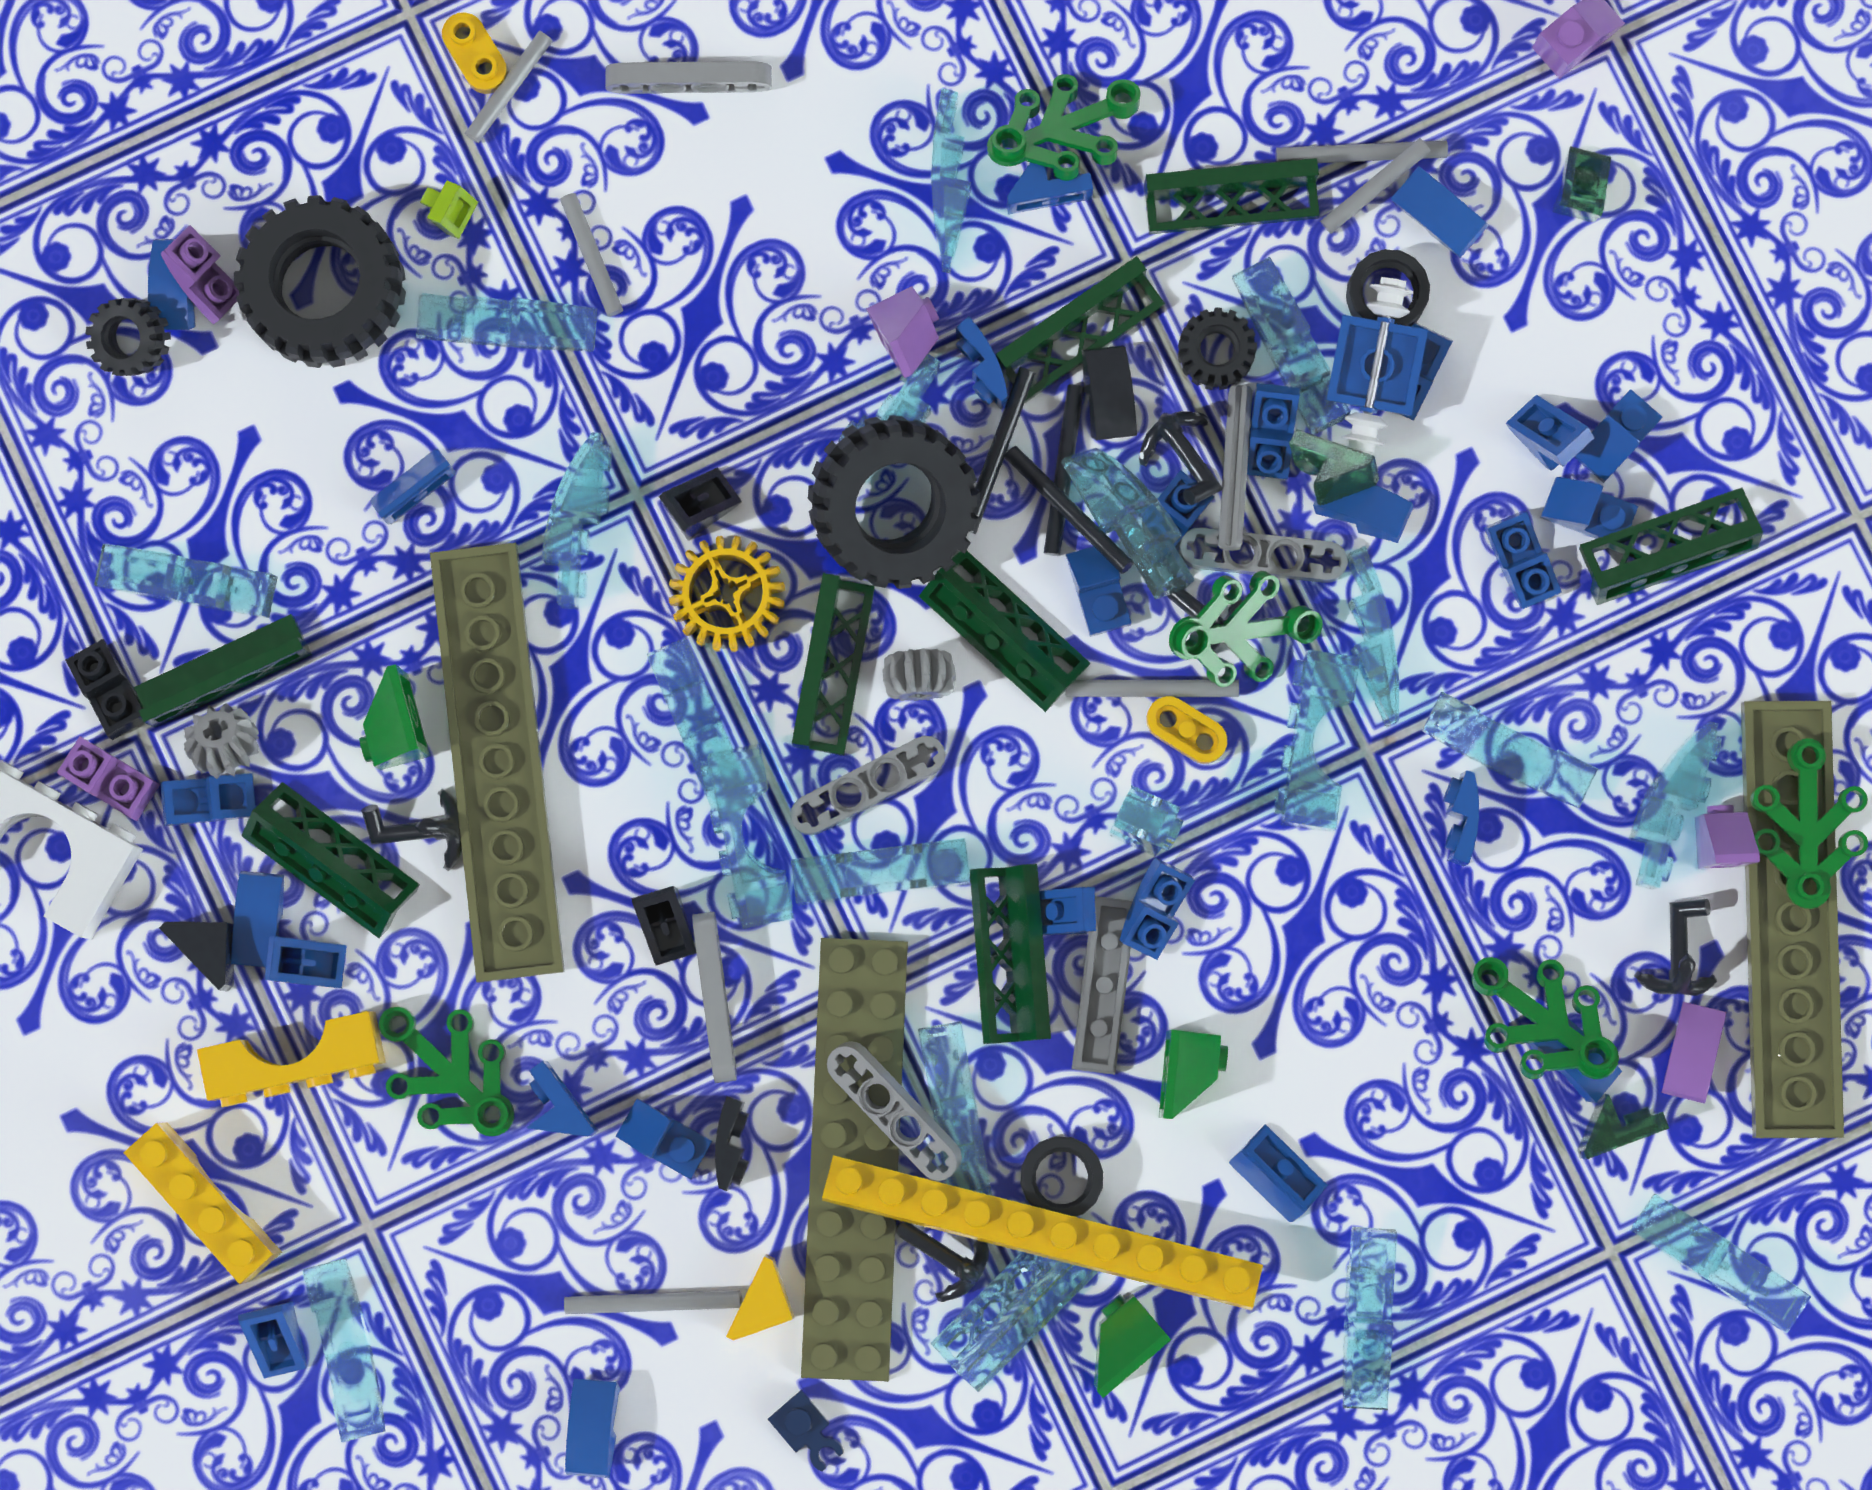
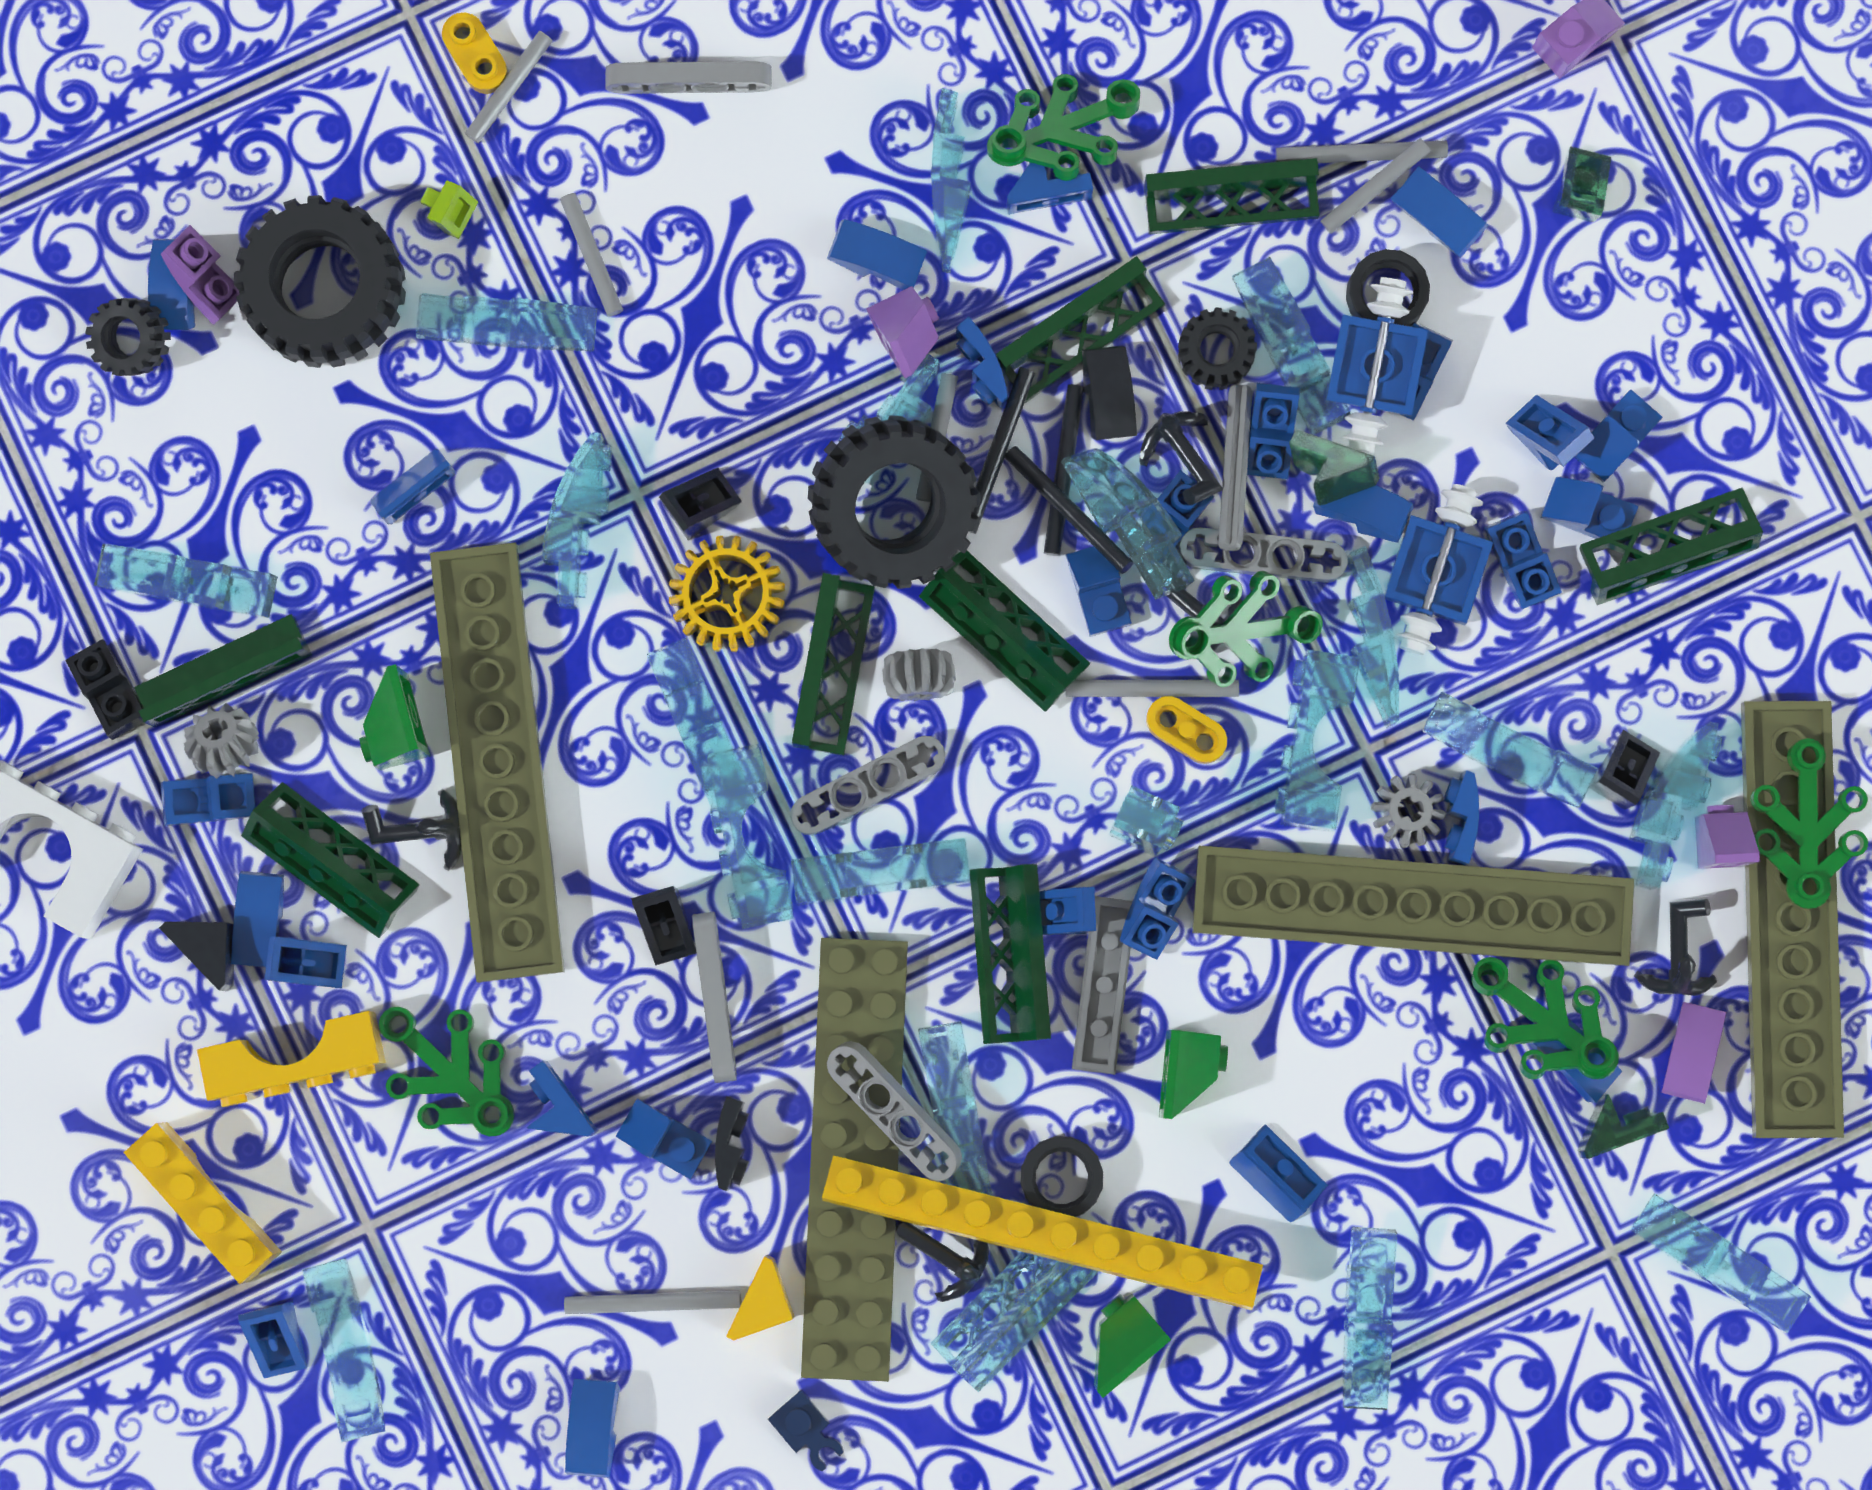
medium lavender slope [57,736,160,821] -> none
none -> blue slope [827,219,927,290]
none -> light grey bar [915,373,958,502]
none -> olive plate [1192,846,1635,966]
none -> light grey gear [1371,774,1446,848]
none -> blue plate [1383,484,1493,656]
none -> black slope [1588,730,1660,810]

